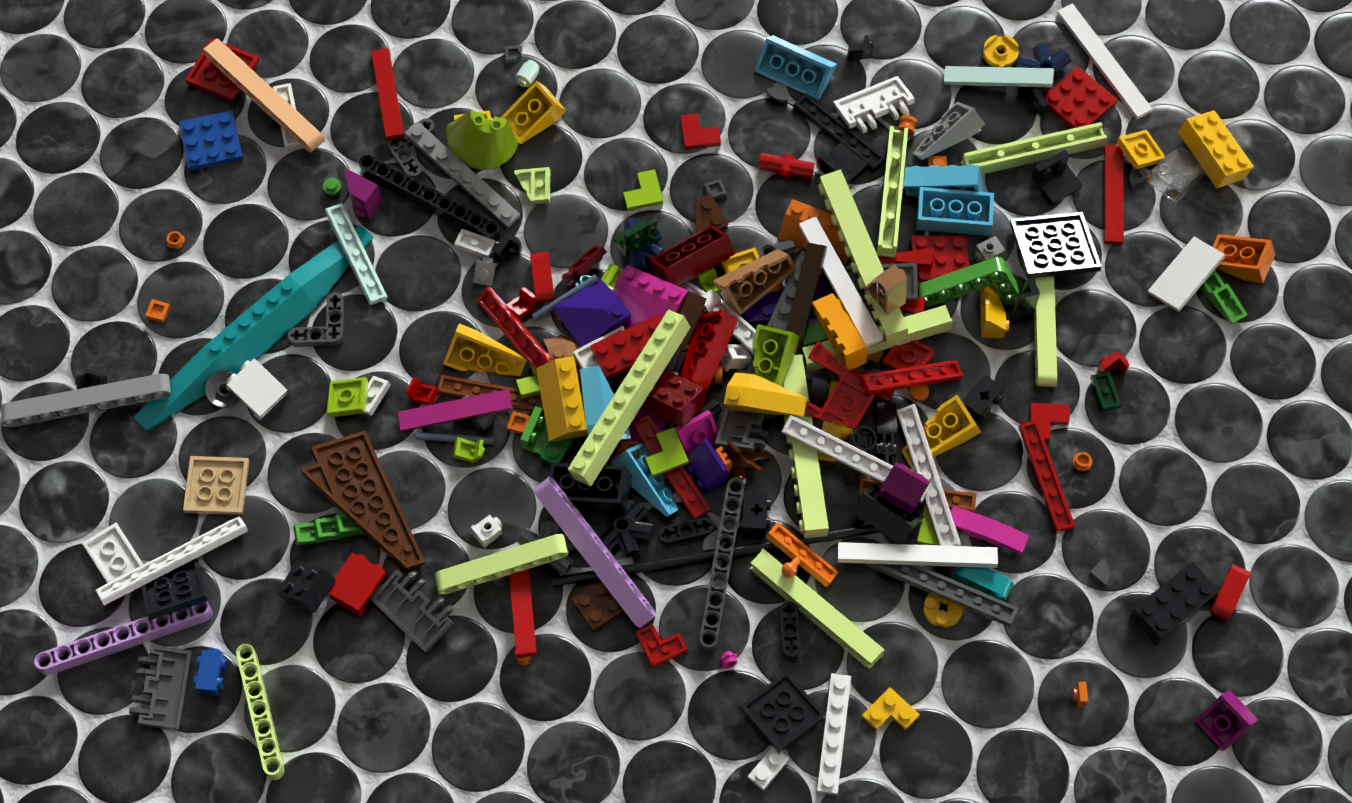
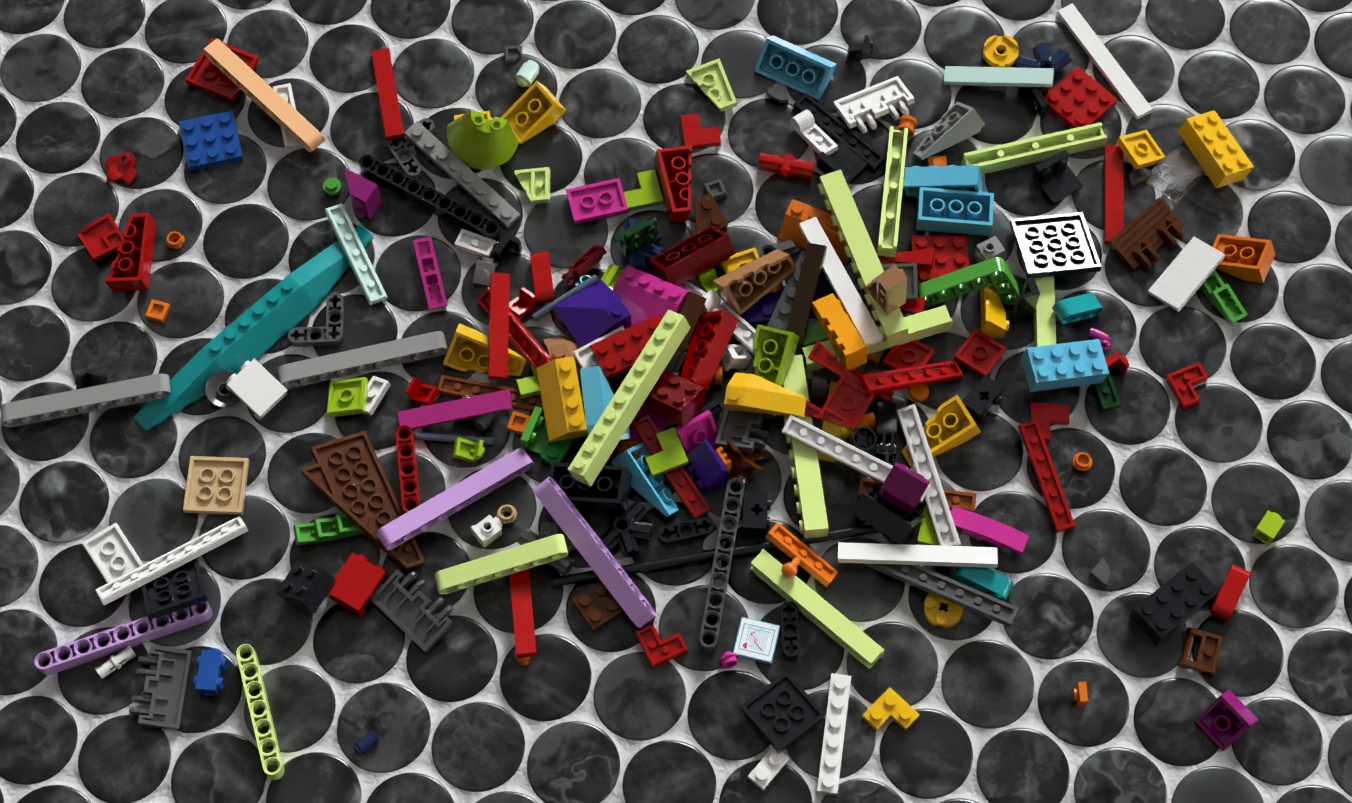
none -> red plate [77,213,124,262]
none -> white pin [95,646,136,679]
none -> red plate [104,152,136,185]
none -> red wedge [105,213,156,292]
none -> light grey beam [278,331,448,389]
none -> dark blue pin [352,731,380,756]
none -> lavender beam [376,447,534,551]
none -> red beam [395,425,421,514]
none -> dark pink slope [413,236,448,310]
none -> red tile [487,272,510,380]
none -> tan plate [497,505,517,524]
none -> dark pink plate [566,178,628,225]
none -> red wedge [654,145,692,223]
none -> yellowish green wing [686,58,738,112]
none -> white tile [733,617,781,665]
none -> white plate [790,110,838,155]
none -> orange tile [856,412,876,431]
none -> red plate [954,328,1007,377]
none -> medium azure brick [1021,339,1109,392]
none -> teal beam [1052,293,1103,324]
none -> dark pink arm [1088,328,1111,351]
none -> reddish brown hinge [1107,197,1184,271]
none -> red tile [1165,362,1208,410]
none -> reddish brown plate [1178,627,1223,676]
none -> lime brick [1252,510,1285,546]

